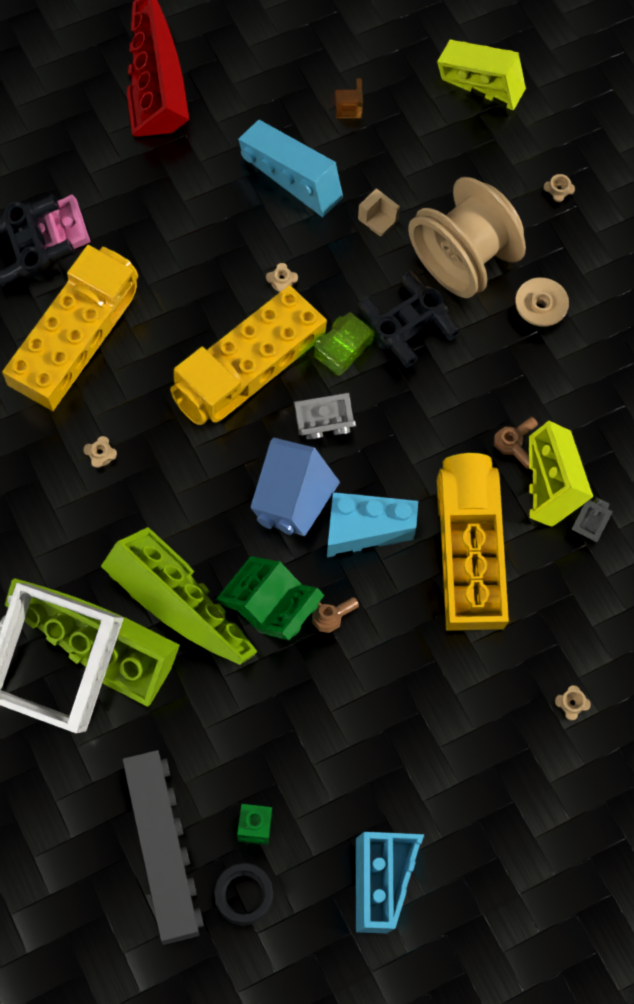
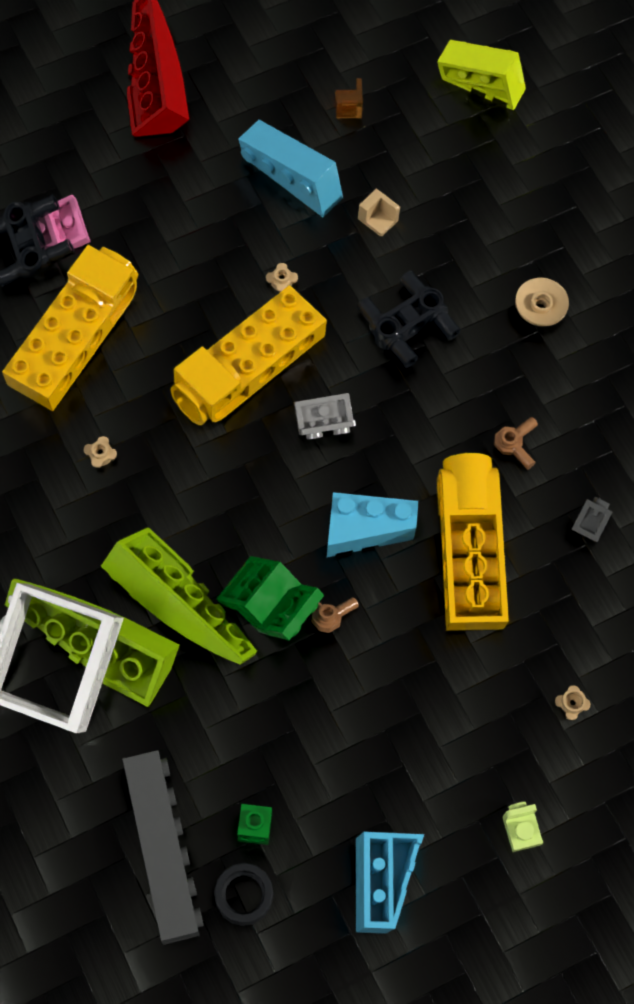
medium blue slope [250,437,340,536] -> none
clear neon green brick [314,312,375,376] -> none
tan wheel [408,177,526,298] -> none
neon yellow wedge [529,421,593,527] -> none
tan plate [544,174,575,202] -> none
none -> yellowish green bracket [502,802,543,852]

